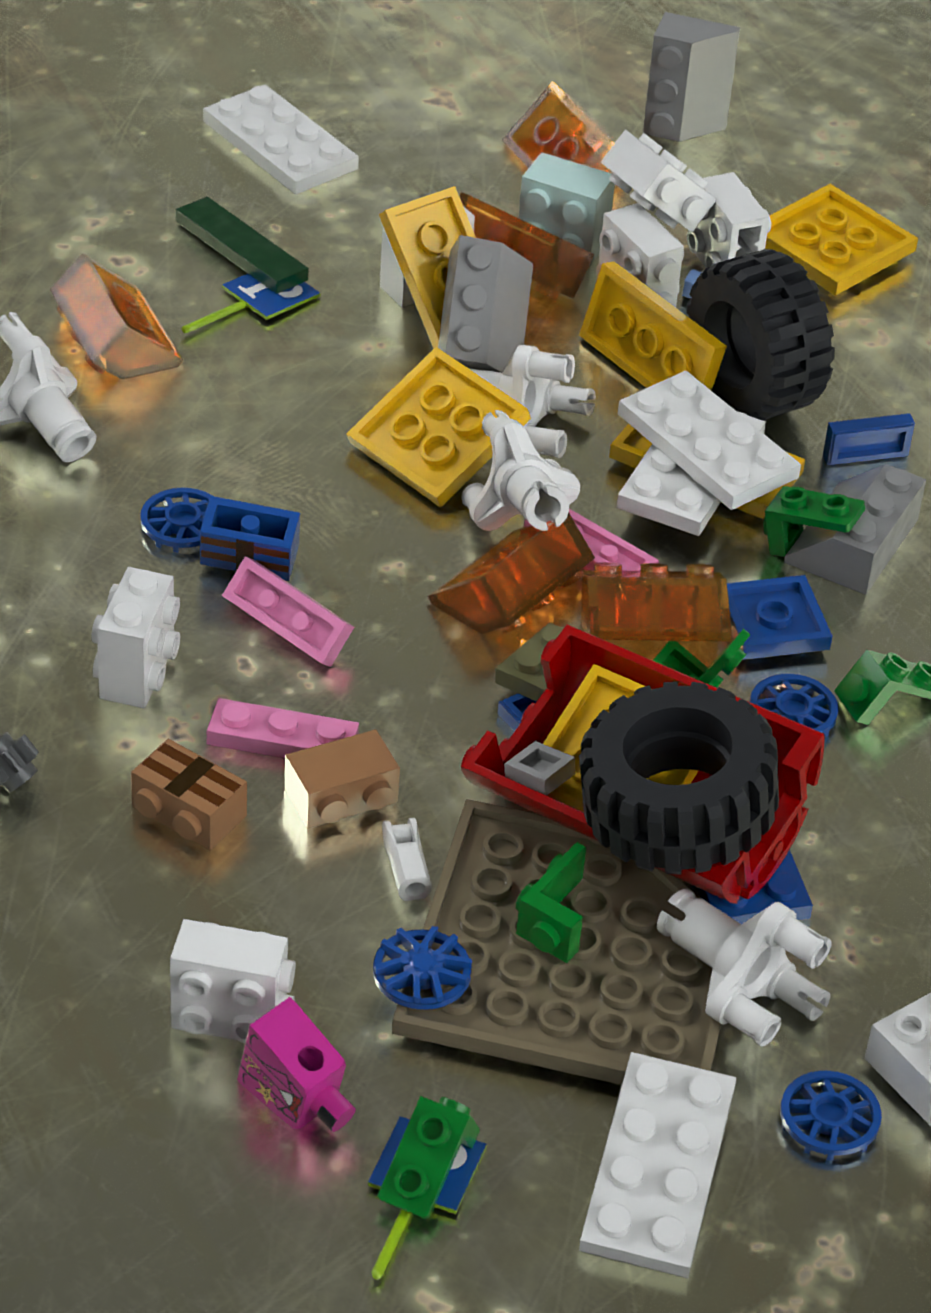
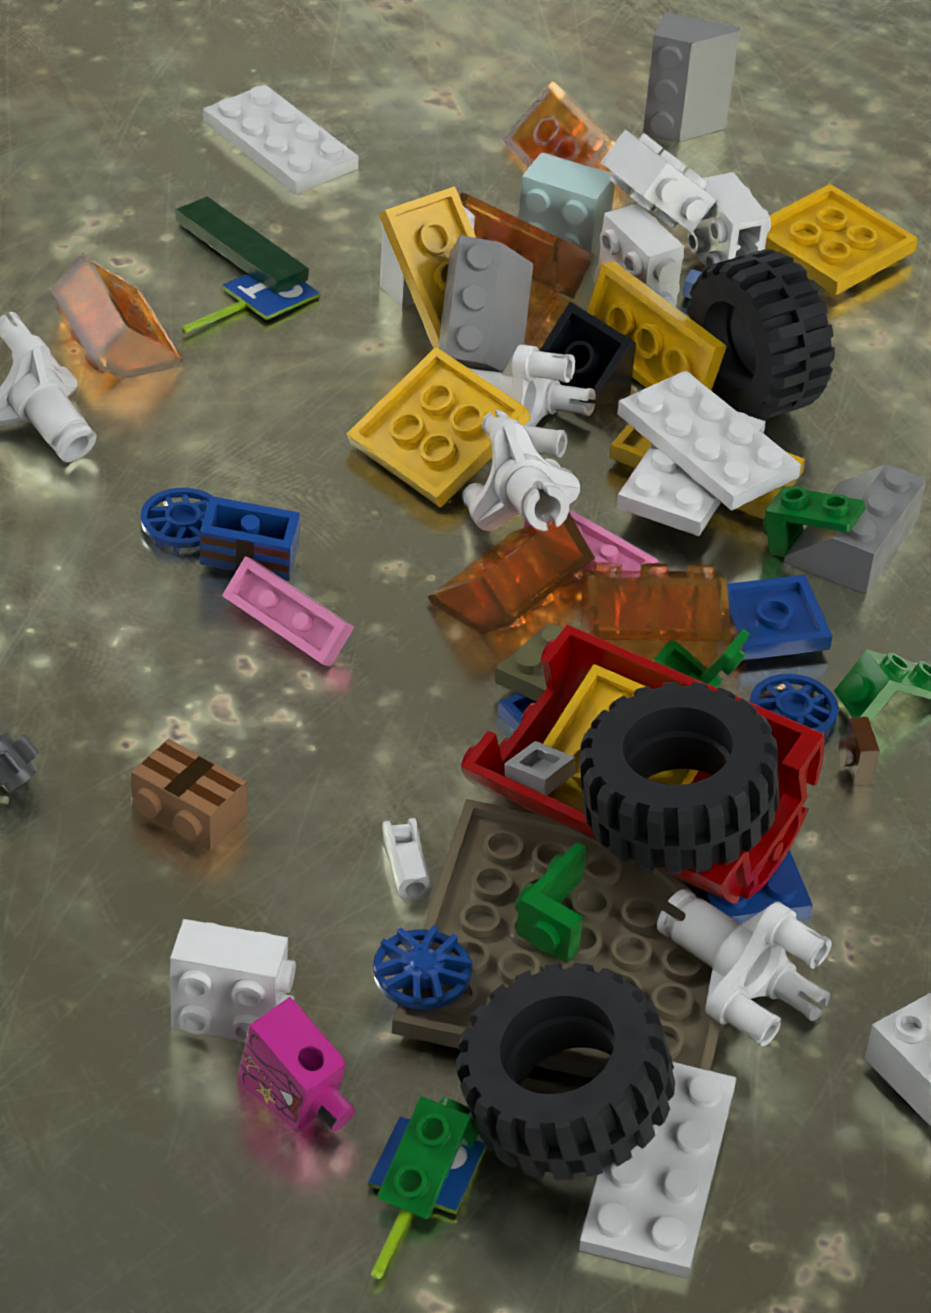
white brick [91,567,180,708] -> none
bright pink plate [207,698,359,758] -> none
medium nougat brick [285,729,400,829] -> none
blue wheel [780,1071,882,1160] -> none
blue tile [823,413,915,465] -> none
none -> black tyre [456,963,675,1180]
none -> black slope [539,302,636,414]
none -> reddish brown plate [838,717,880,786]

